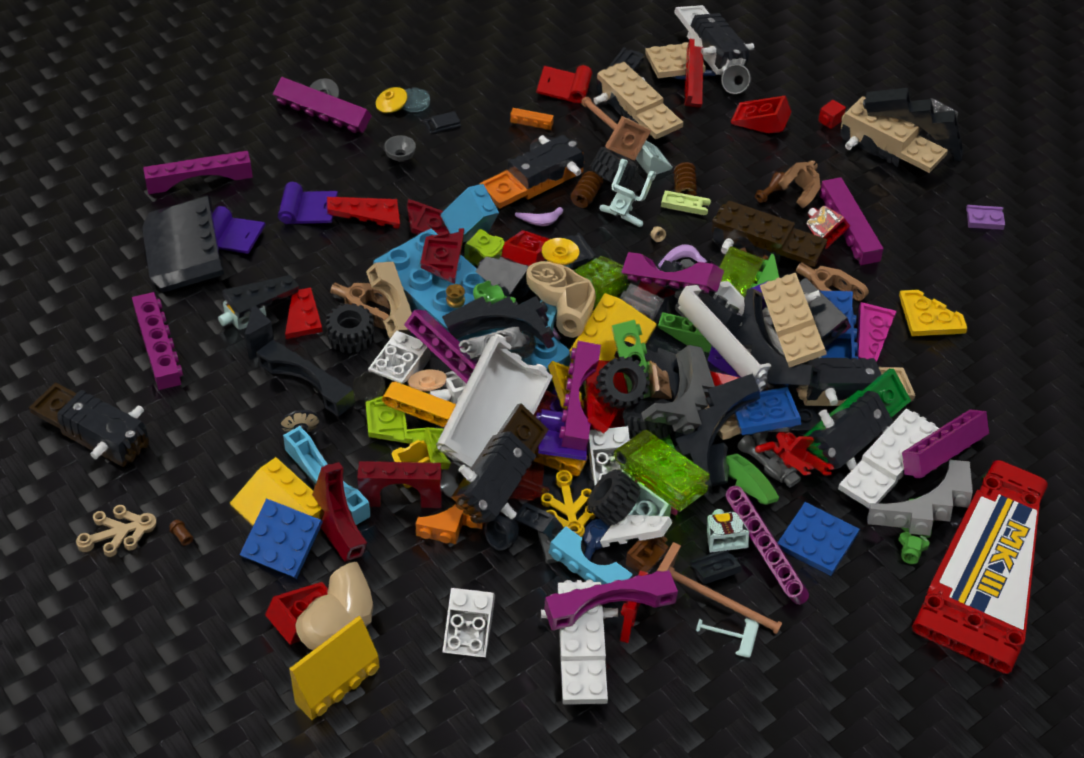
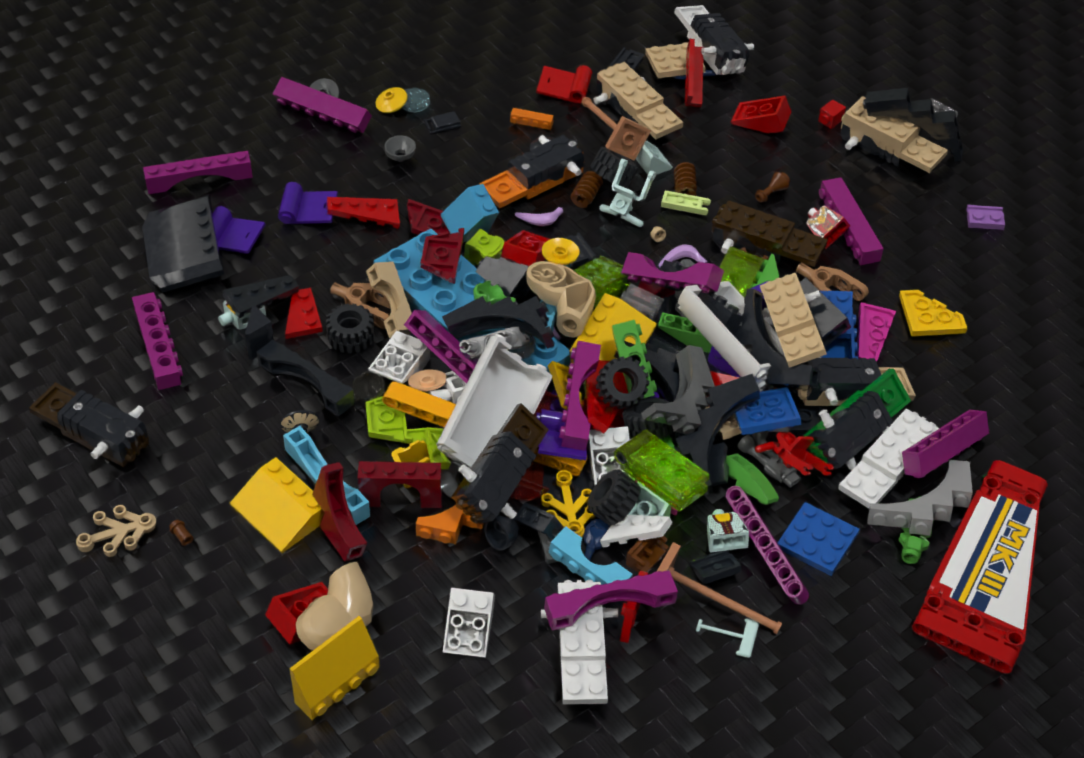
blue plate [240,498,323,579] -> none
pearl gold wheel [446,284,465,308] -> none
medium nougat slope [648,361,672,399] -> none
dark grey piece [721,64,751,94] -> none
medium nougat piece [778,161,820,208] -> none

